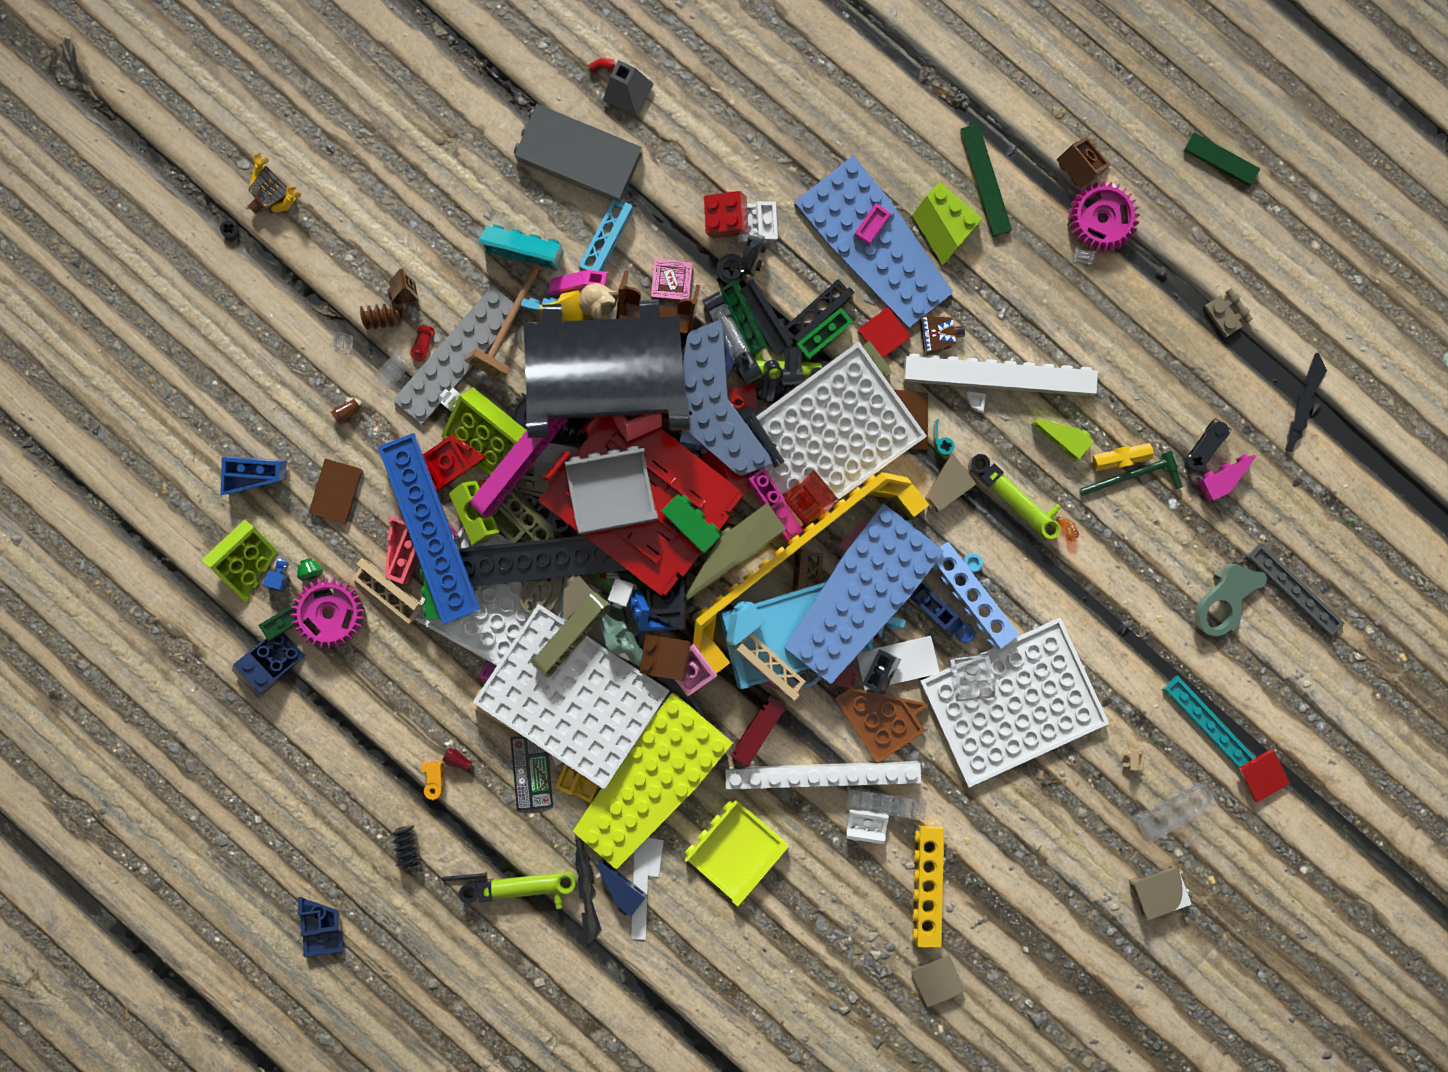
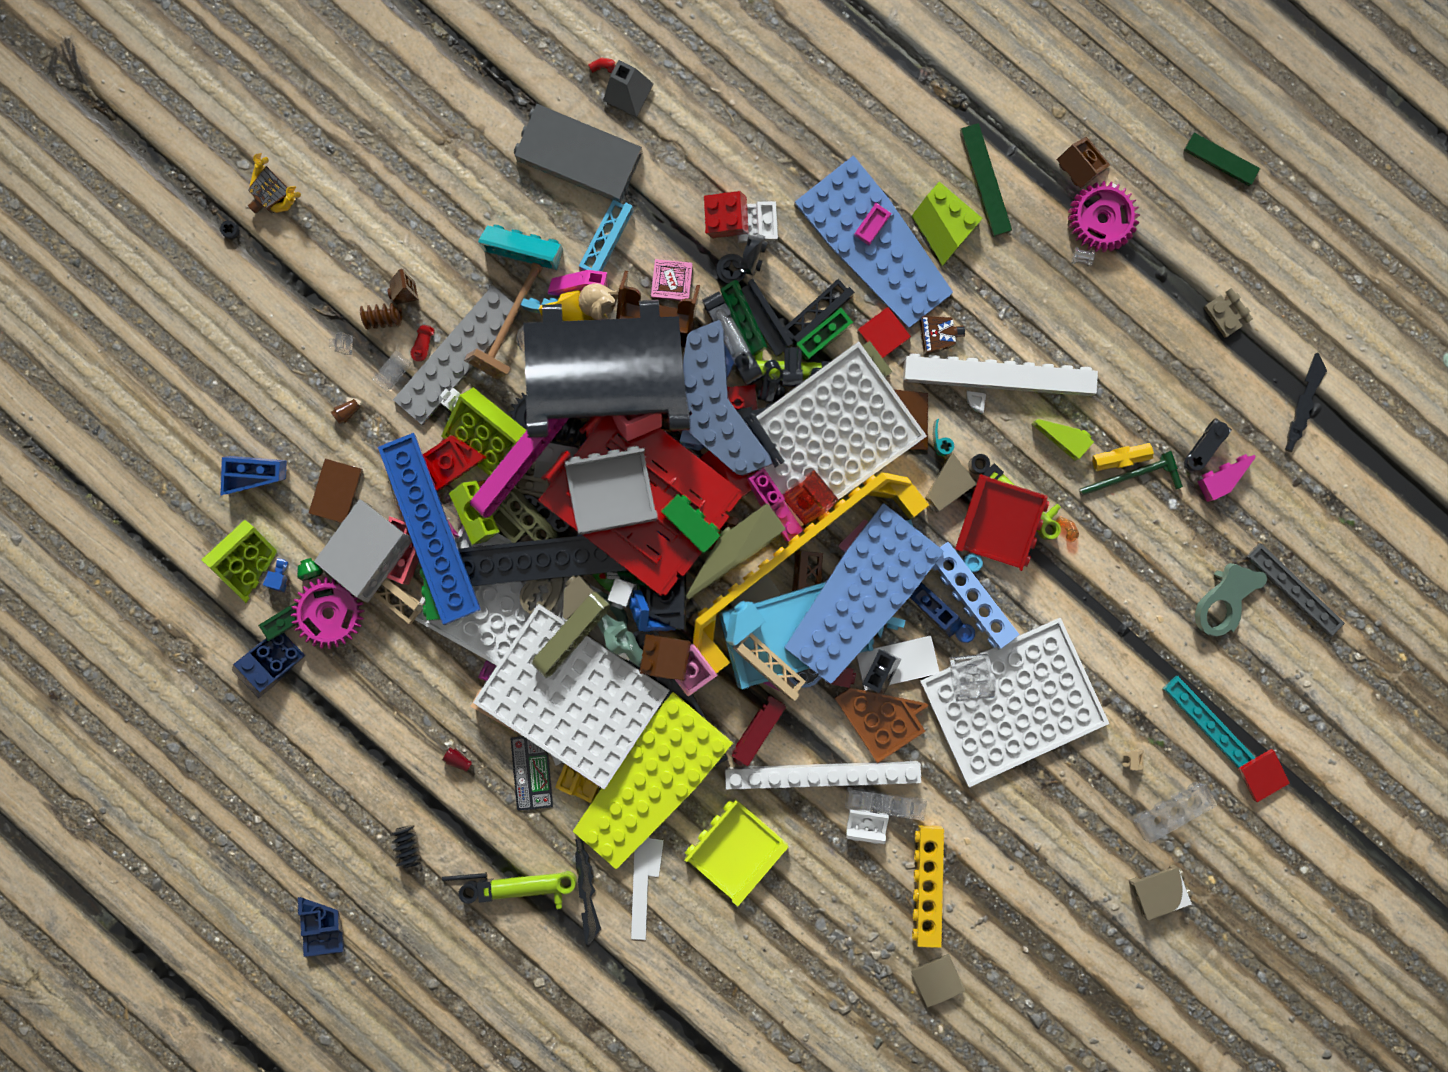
light orange leg [421,762,444,800] -> none
dark blue slope [597,859,648,916] -> none
none -> light grey panel [314,499,412,602]
none -> red panel [955,474,1050,571]

